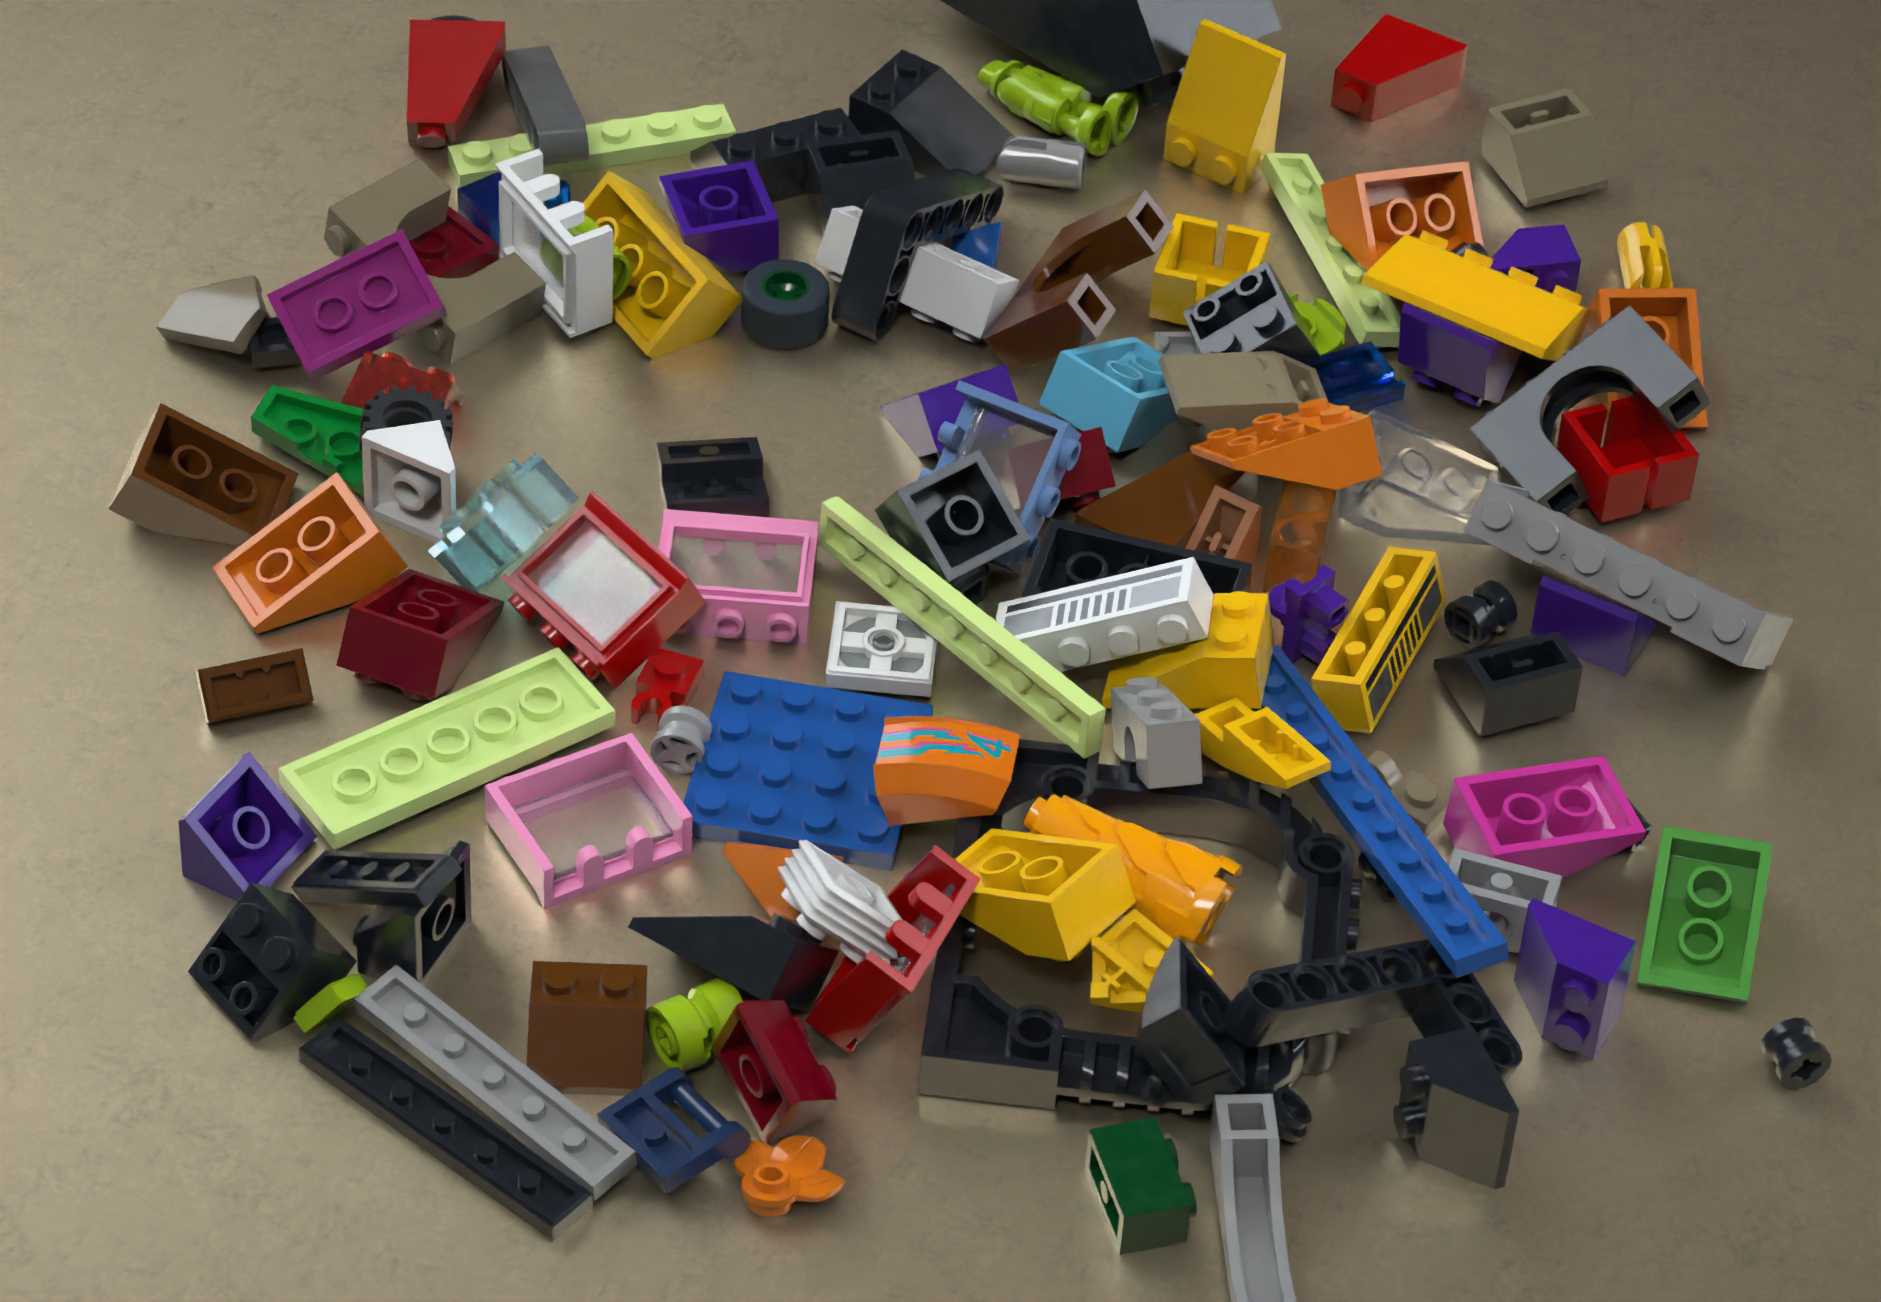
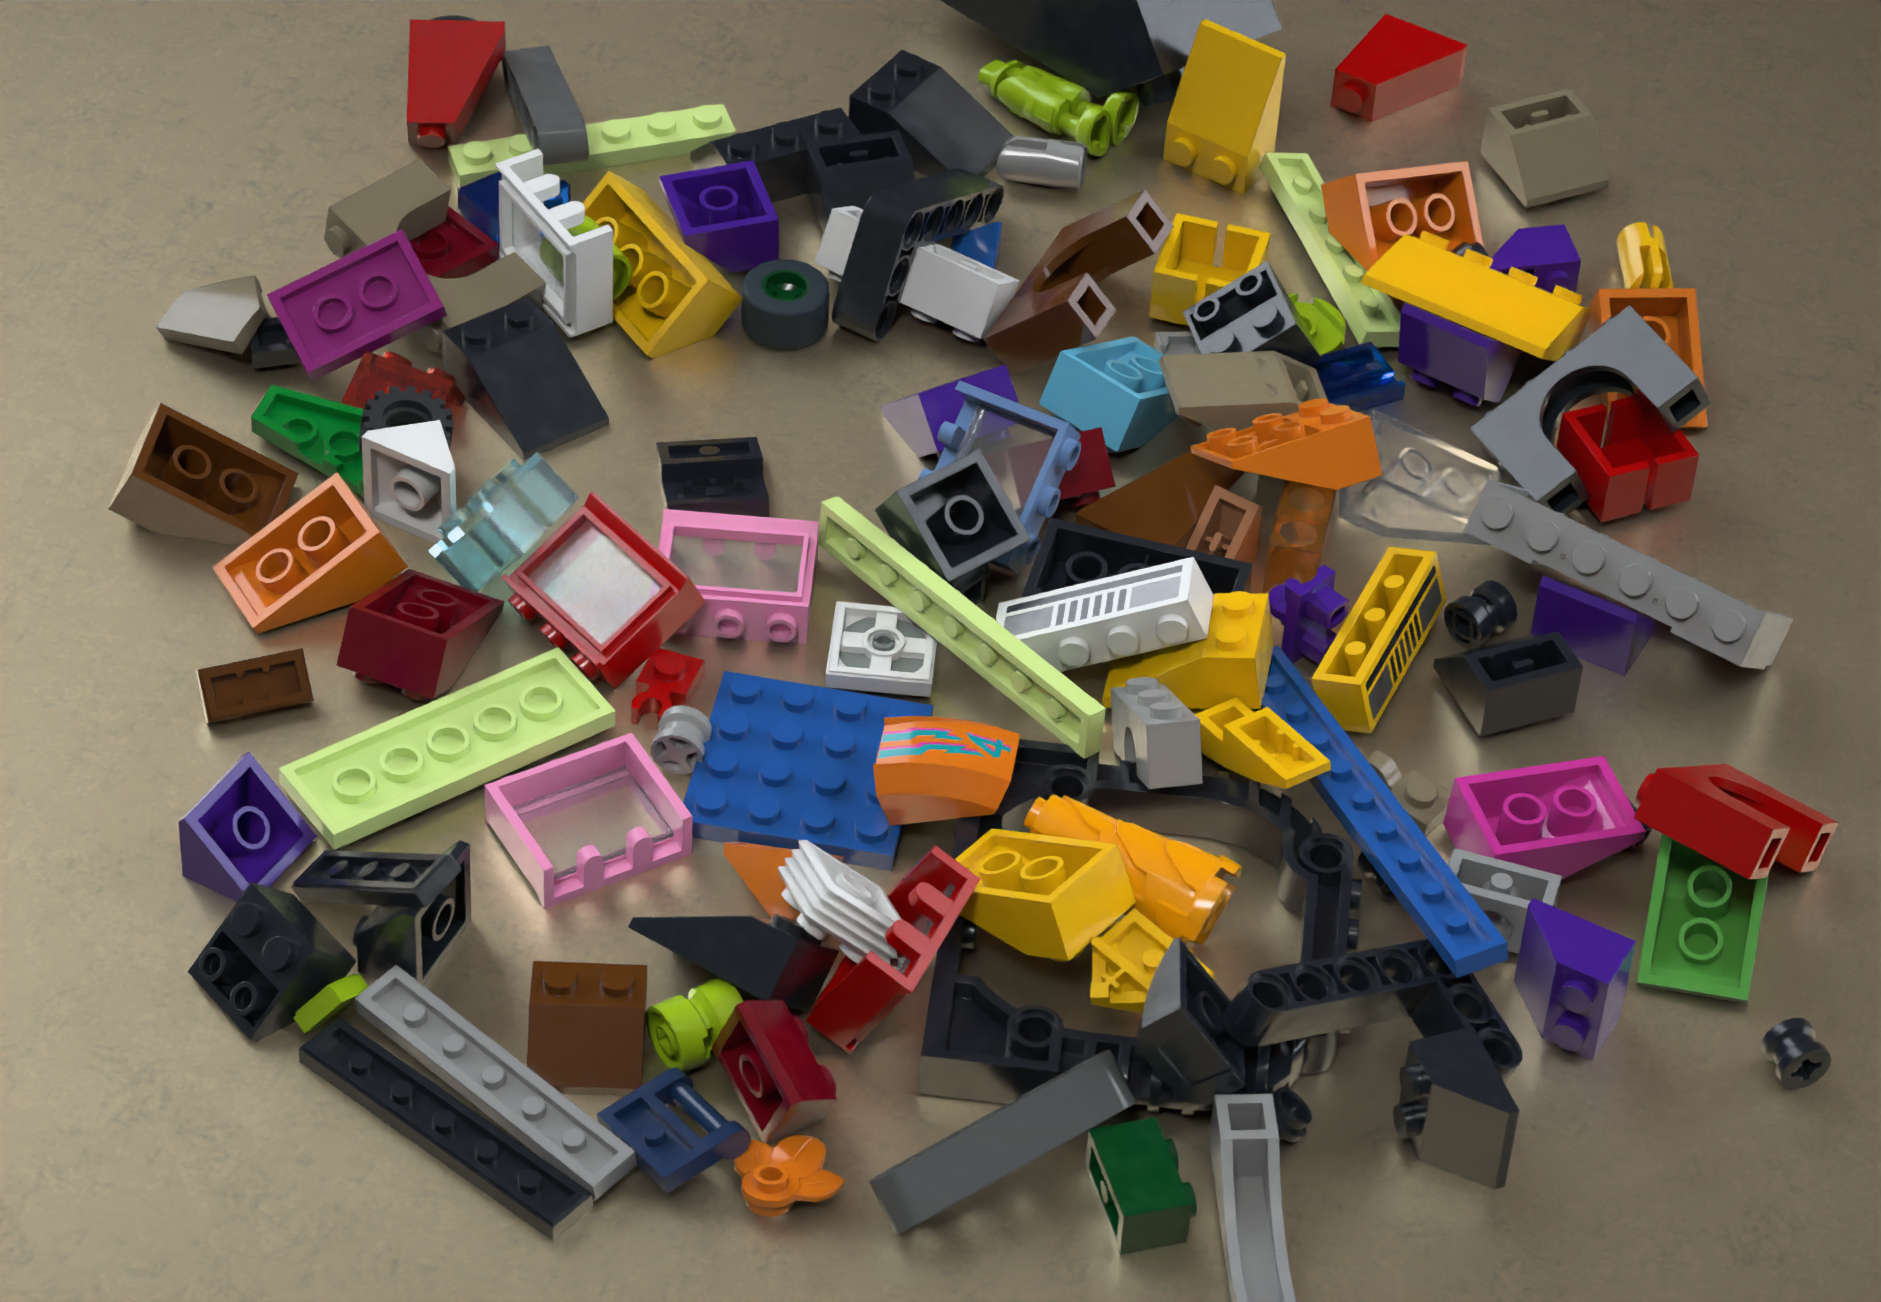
none -> black slope [442,297,609,461]
none -> dark grey beam [868,1050,1137,1234]
none -> red arch [1634,764,1839,880]

